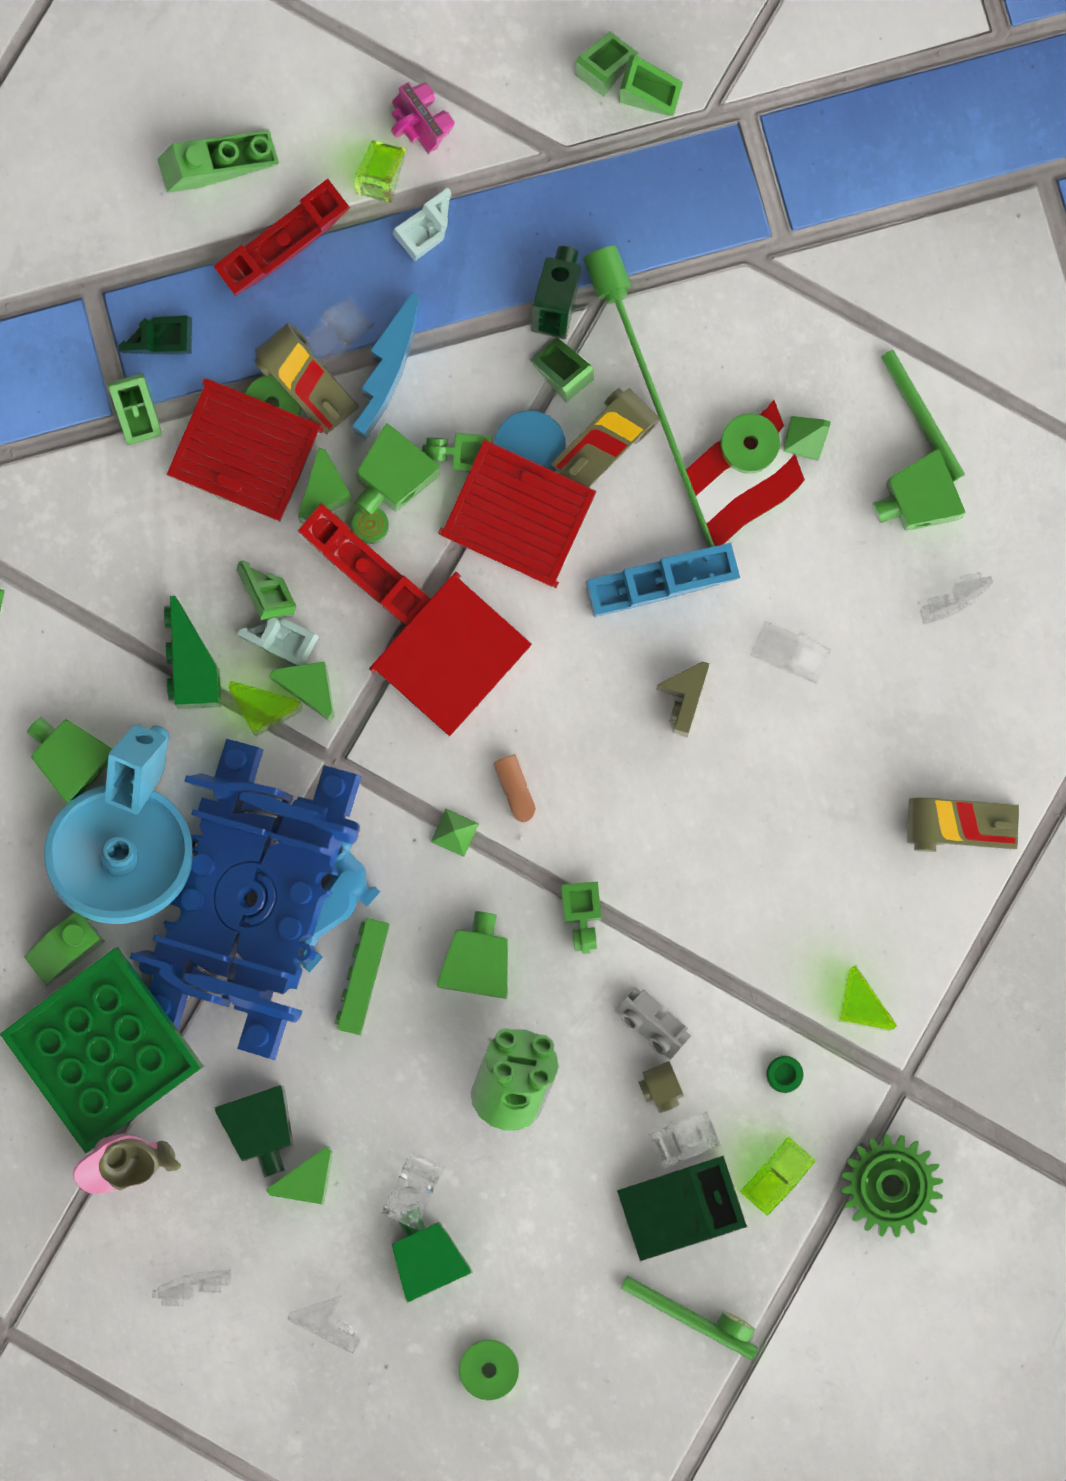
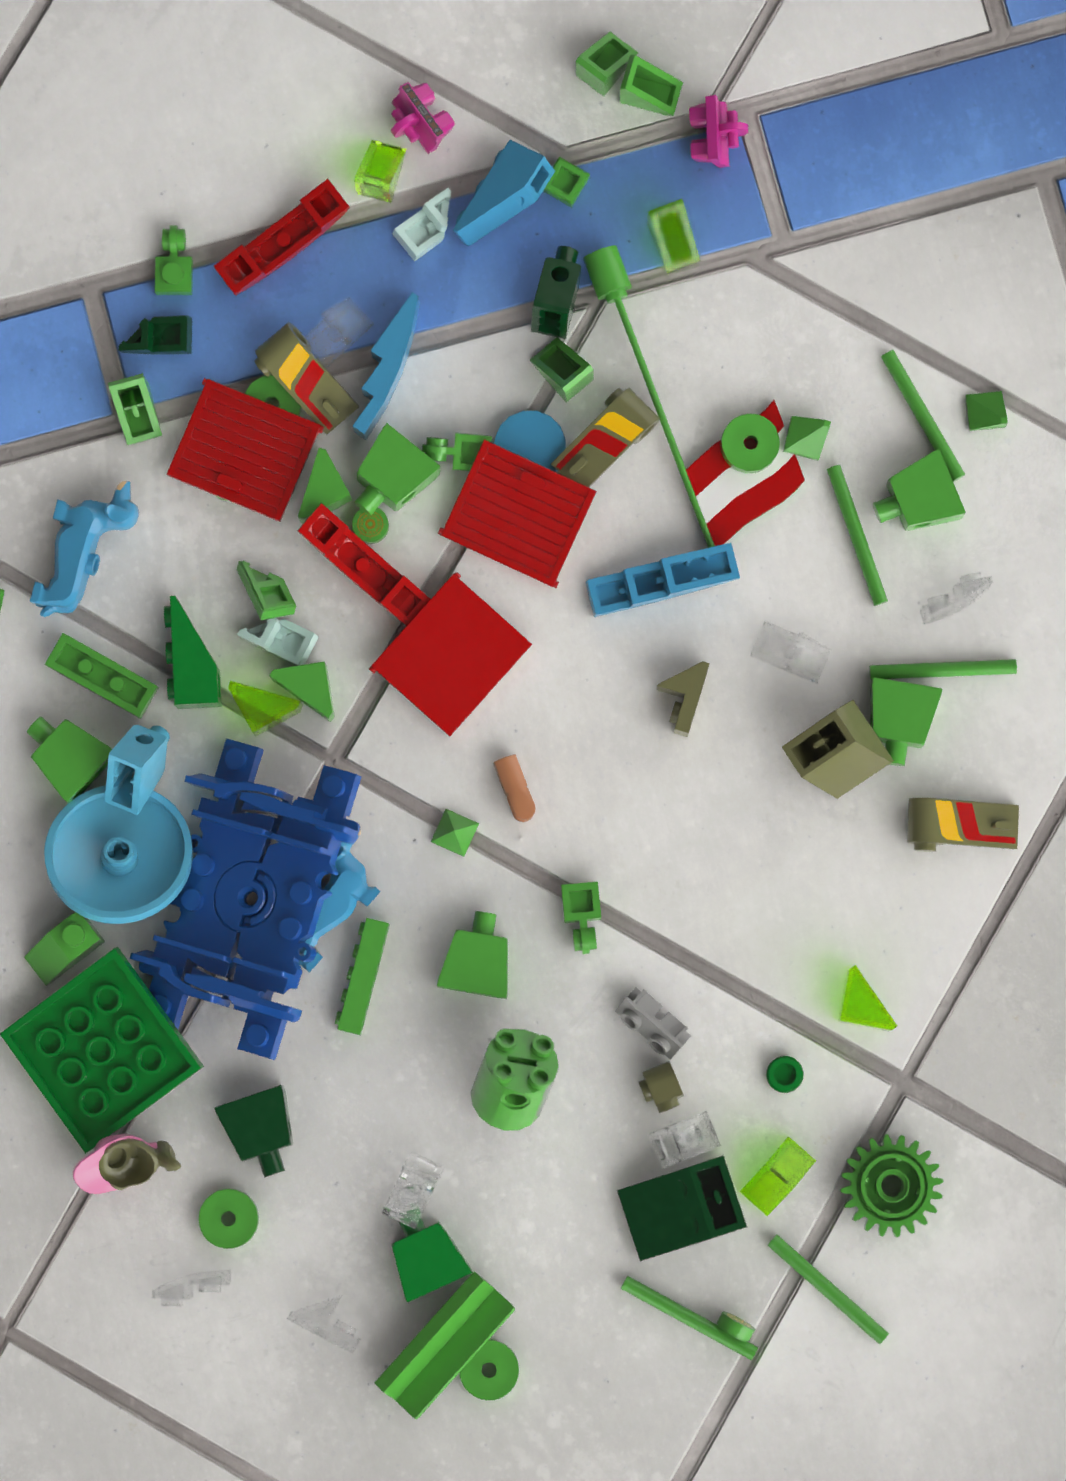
bright green slope [157,130,279,193] -> none
bright green slope [266,1146,333,1205] -> none
none -> dark azure animal [30,481,139,617]
none -> bright green plate [45,633,159,719]
none -> bright green plate [155,225,193,295]
none -> bright green piece [199,1189,259,1249]
none -> bright green panel [374,1271,515,1419]
none -> dark azure slope [453,140,555,246]
none -> bright green tile [543,157,590,208]
none -> clear neon green slope [647,199,701,274]
none -> dark pink hips [689,95,749,168]
none -> bright green bar [767,1234,889,1345]
none -> olive slope [782,700,894,799]
none -> bright green bar [827,465,888,606]
none -> bright green bar [869,659,1017,680]
none -> bright green torso [870,677,942,766]
none -> bright green slope [965,391,1008,431]

